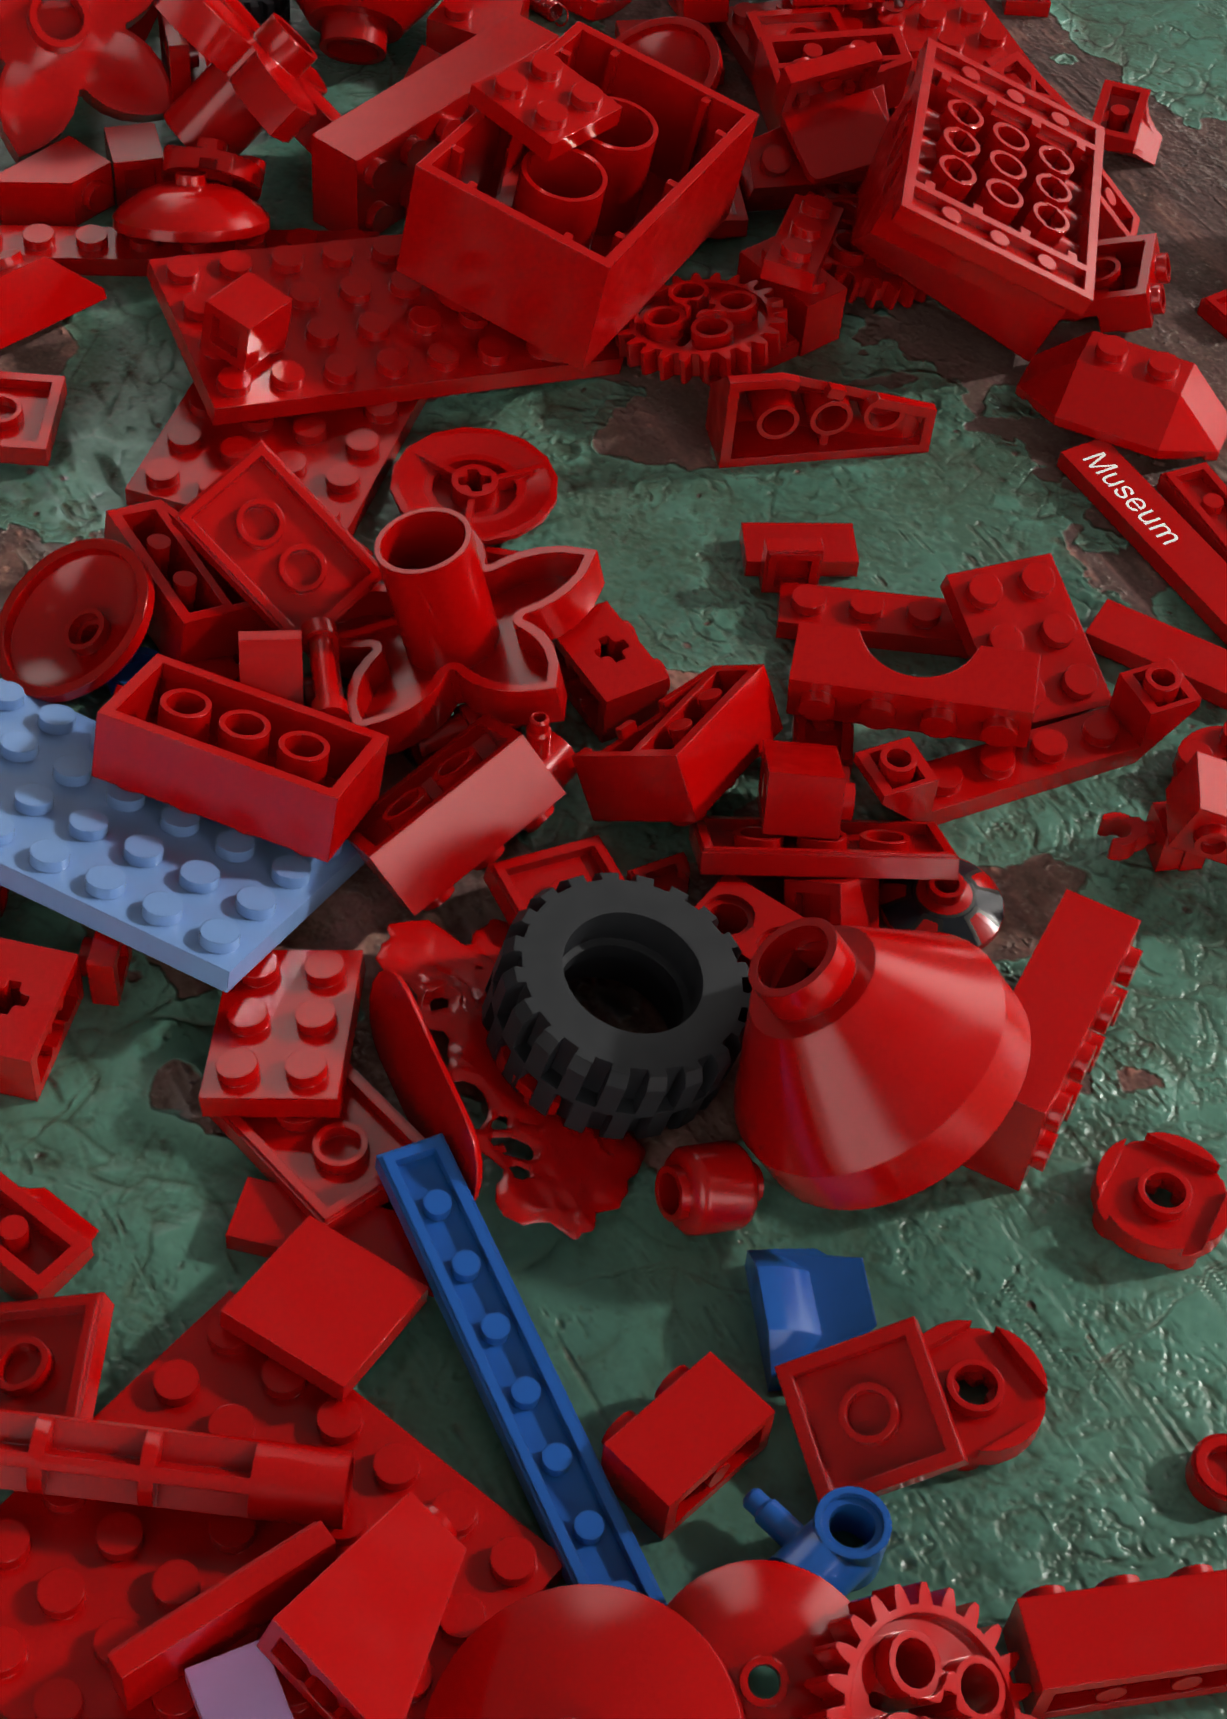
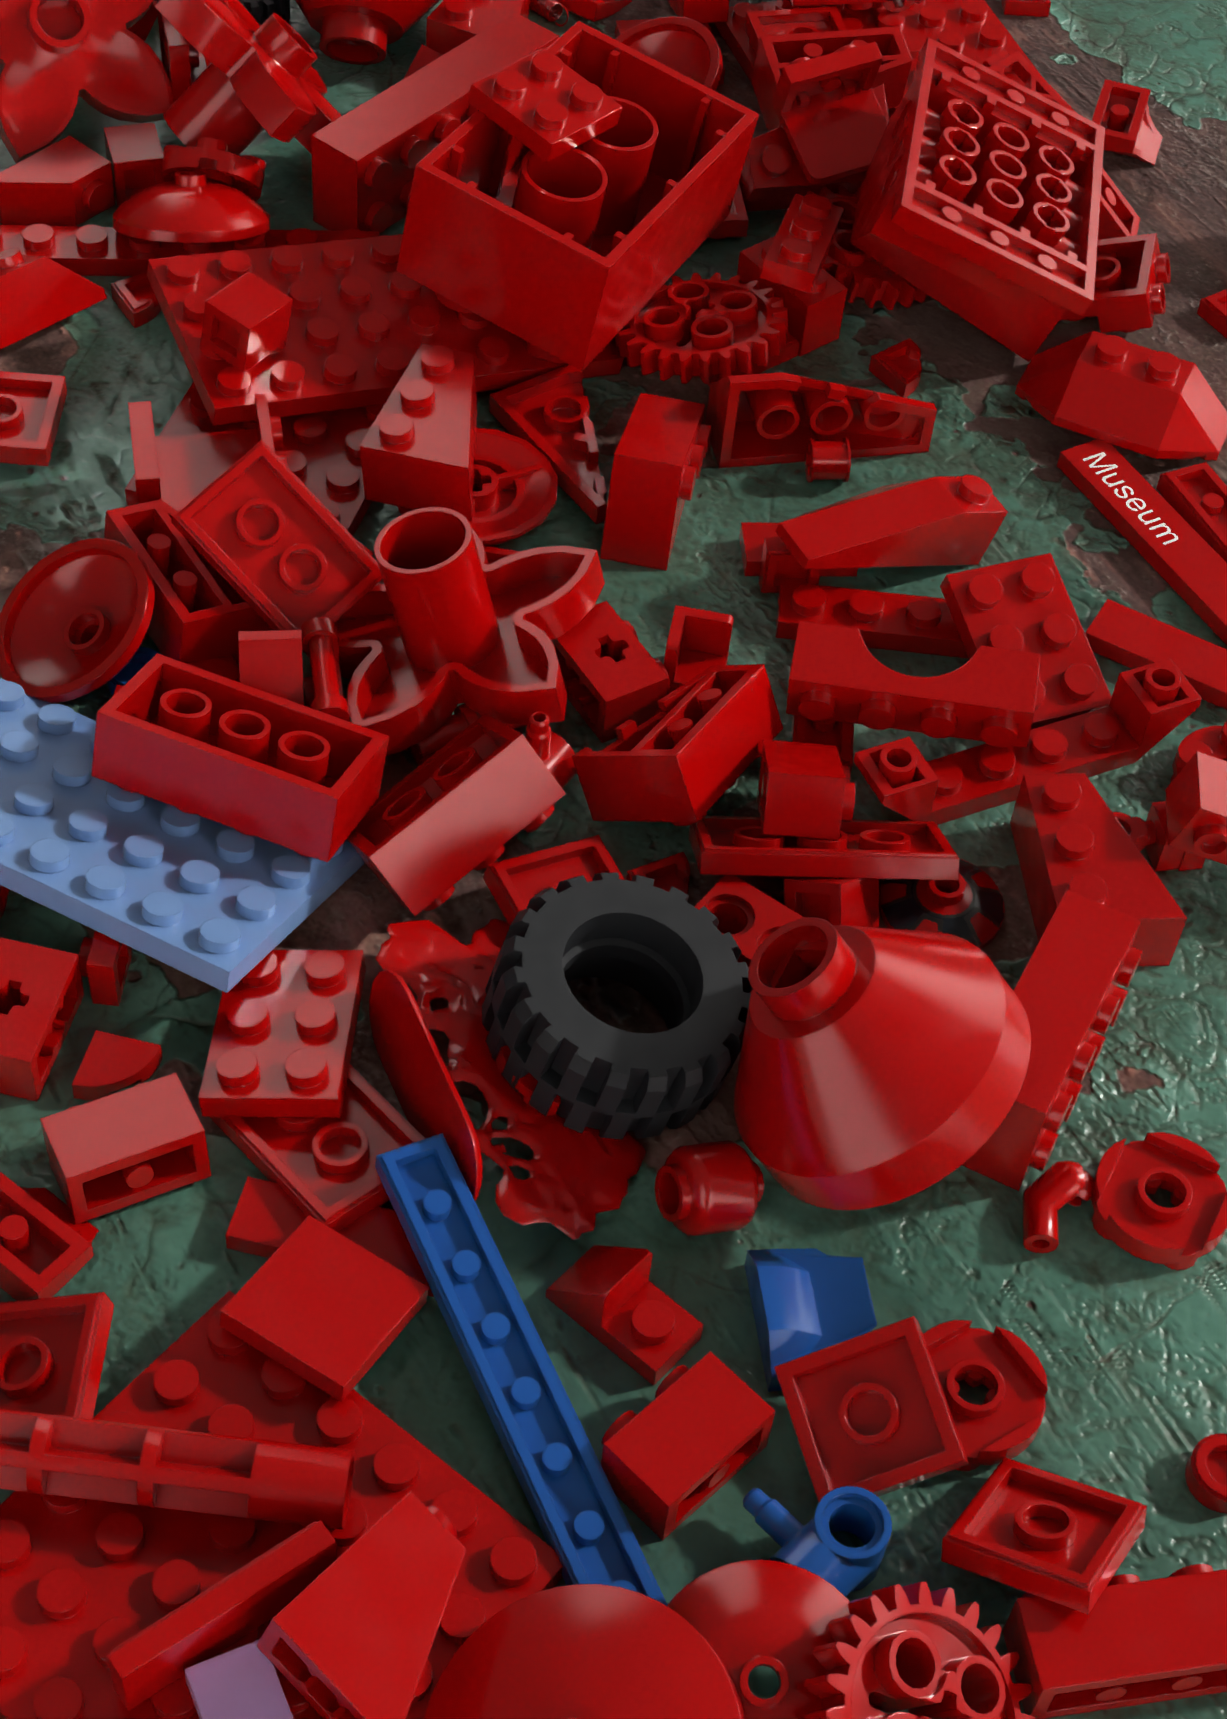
none -> red brick [40,1072,212,1224]
none -> red tile [72,1030,163,1100]
none -> red tile [111,272,162,328]
none -> red panel [128,393,288,512]
none -> red wedge [359,344,477,522]
none -> red wing [489,364,607,524]
none -> red slope [546,1245,704,1386]
none -> red wedge [600,393,712,571]
none -> red panel [664,605,734,695]
none -> red wedge [775,474,1008,569]
none -> red axle [805,438,851,482]
none -> red tile [868,338,922,398]
none -> red plate [941,1458,1147,1614]
none -> red wedge [1010,773,1187,966]
none -> red arm [1022,1160,1094,1253]

